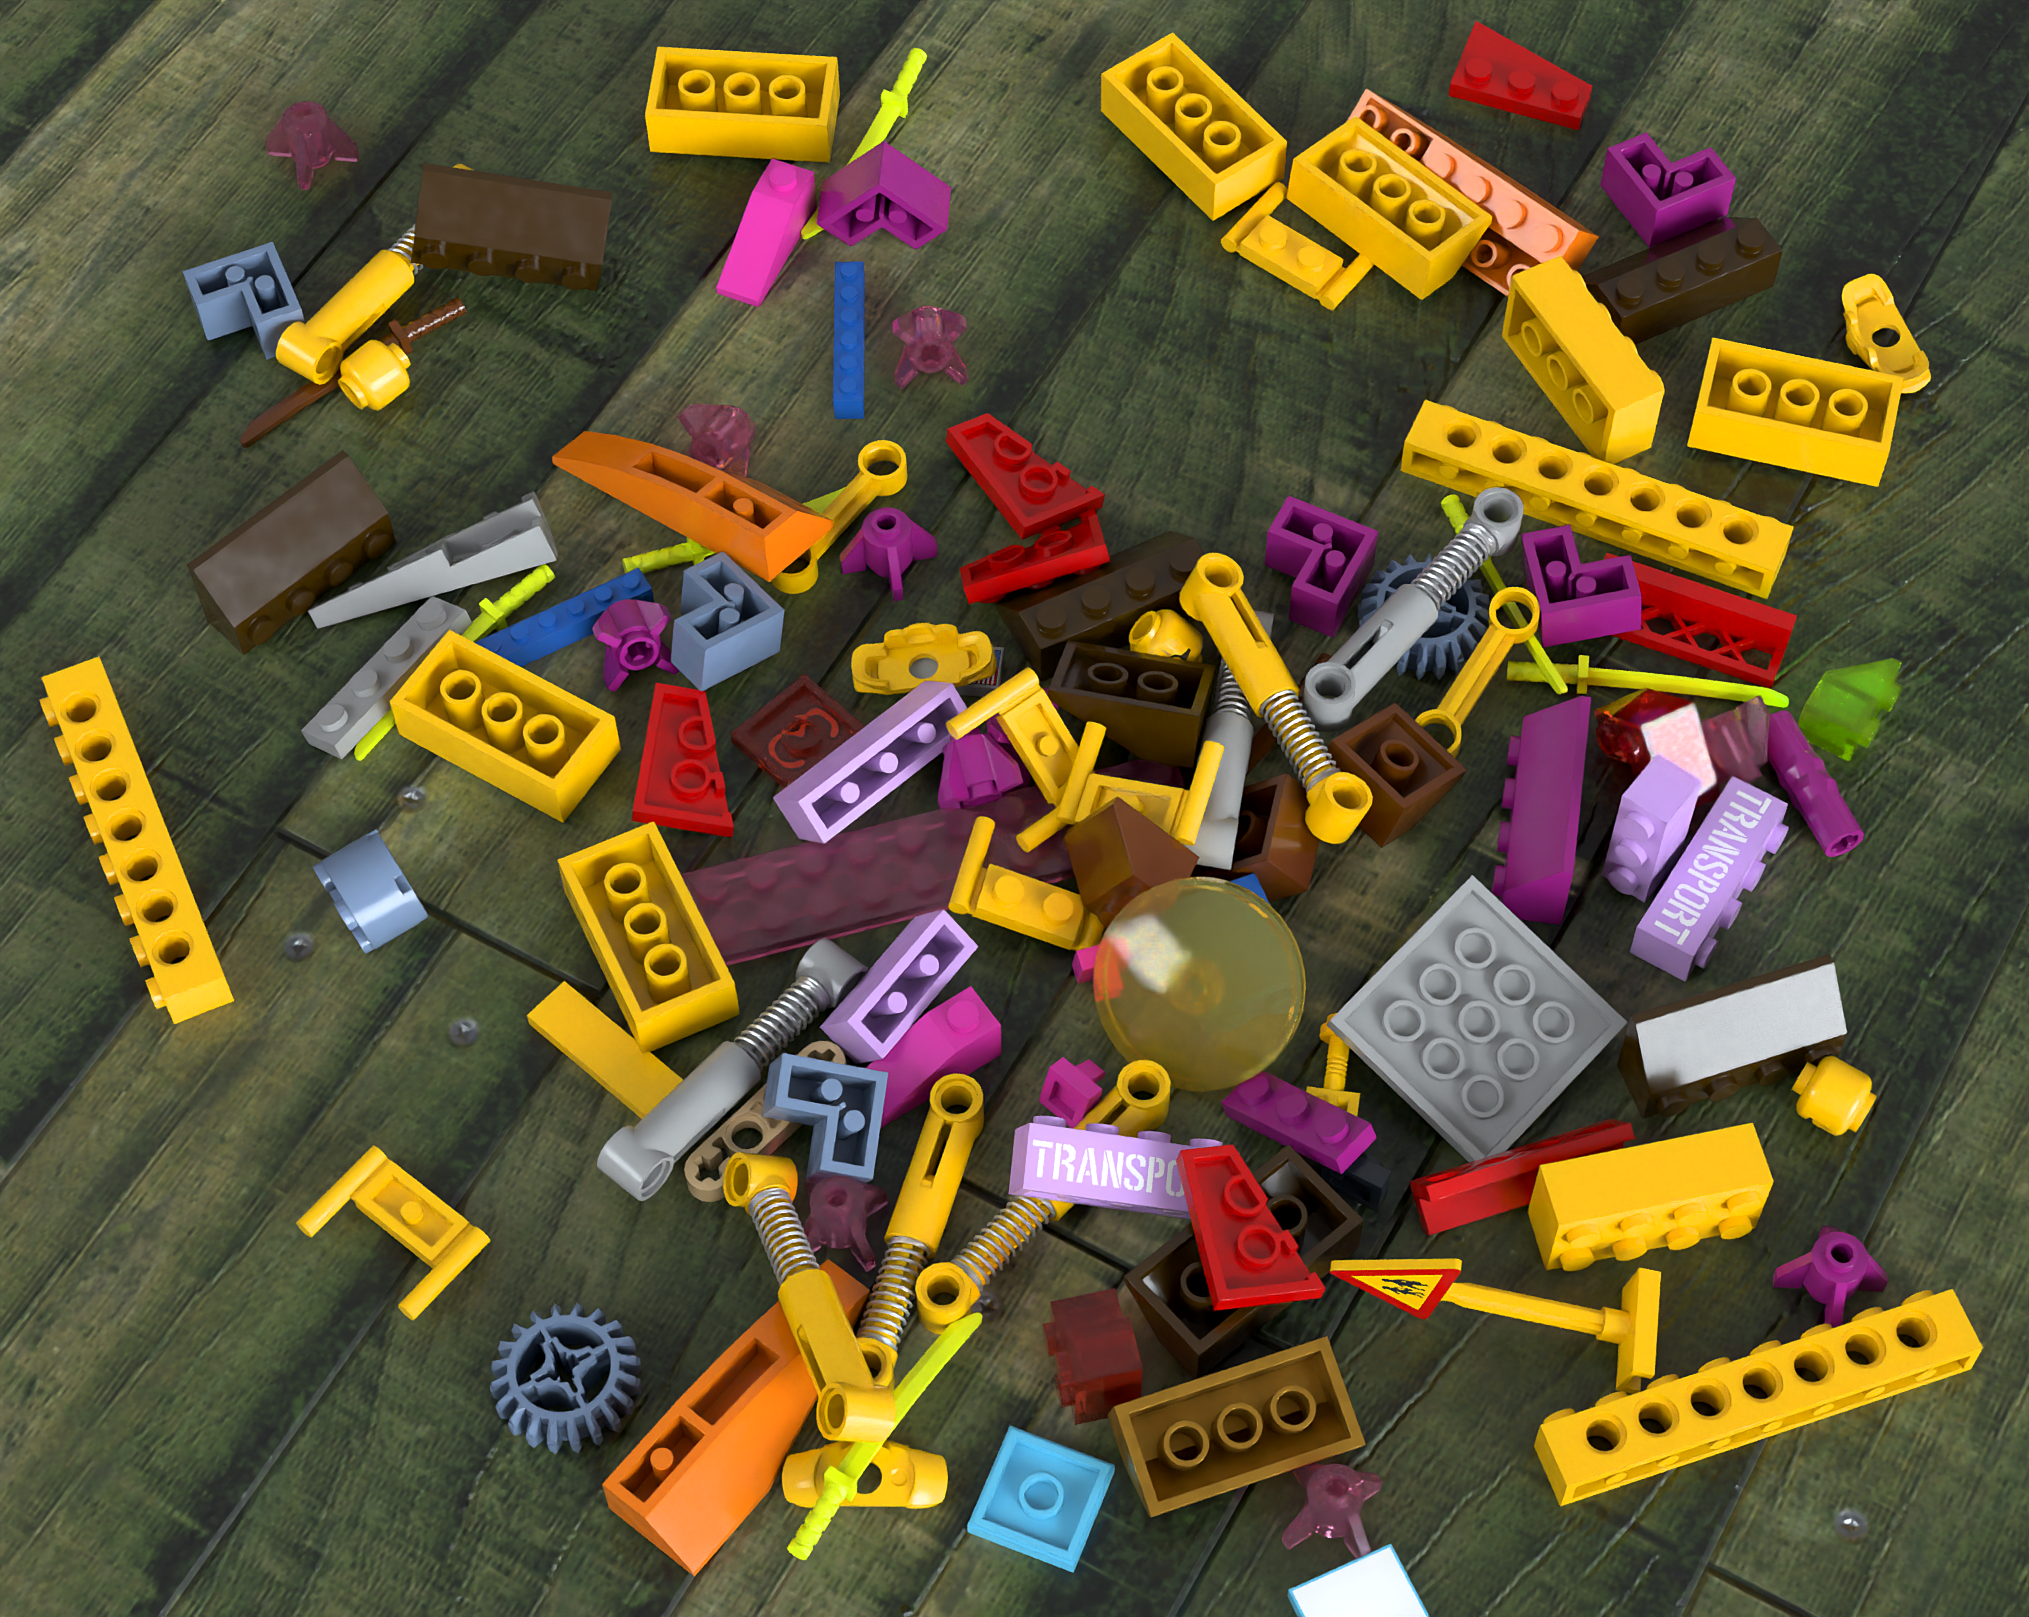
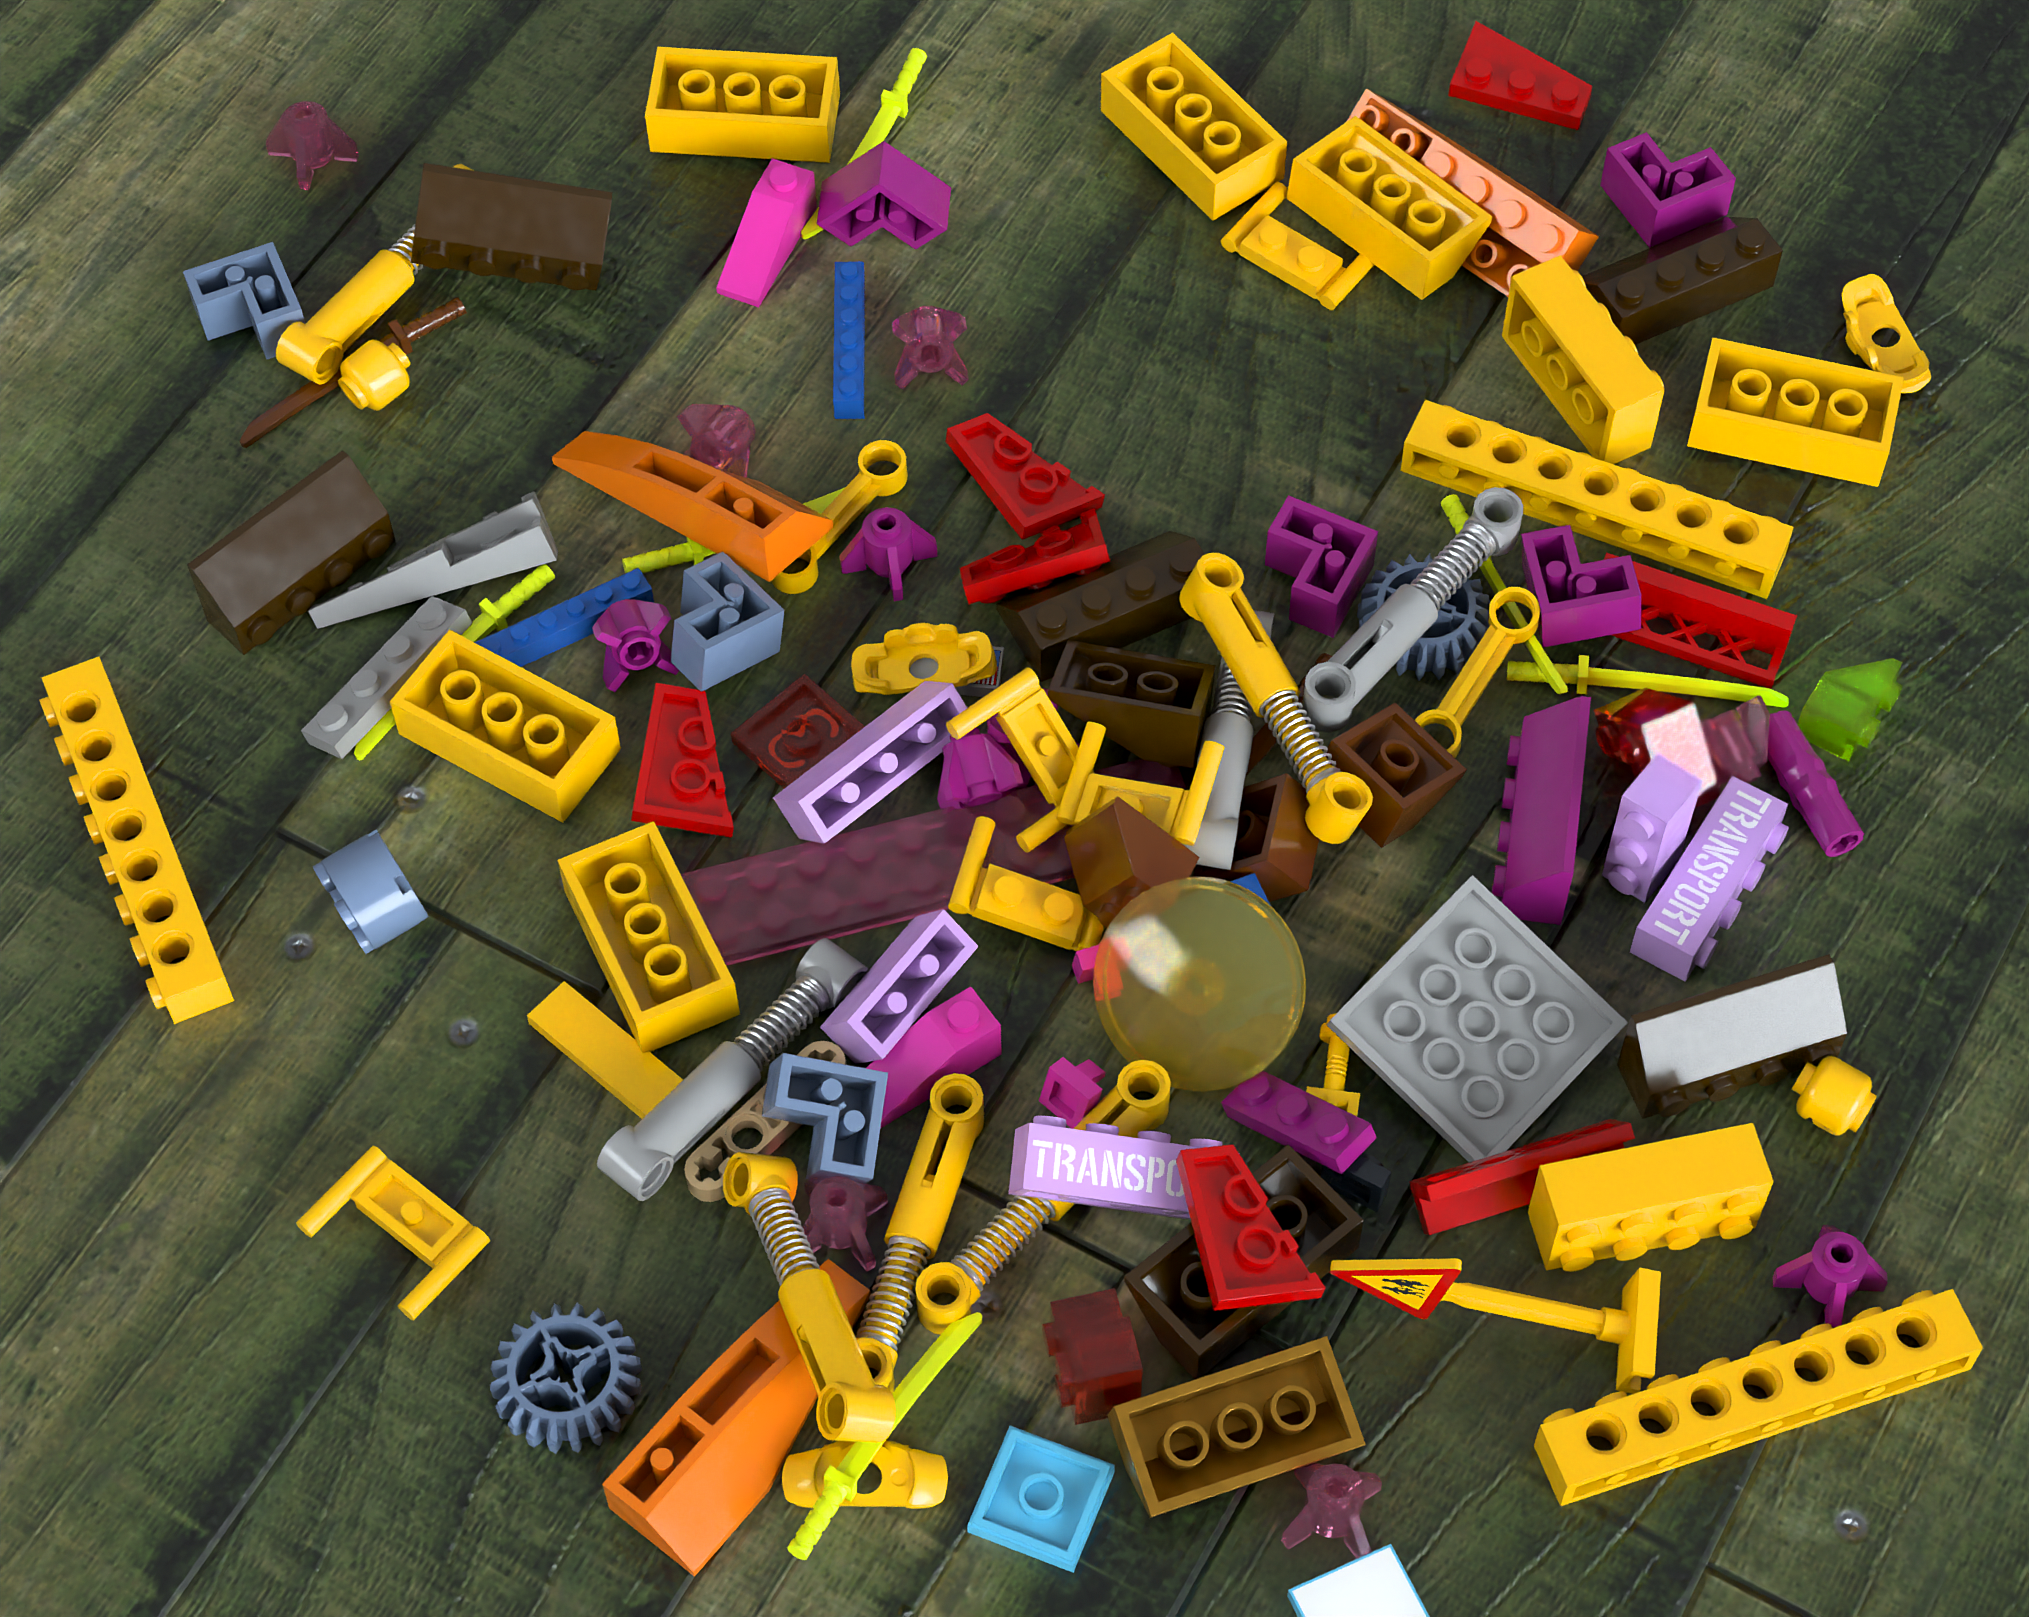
yellow head [1129,609,1203,663] -> none

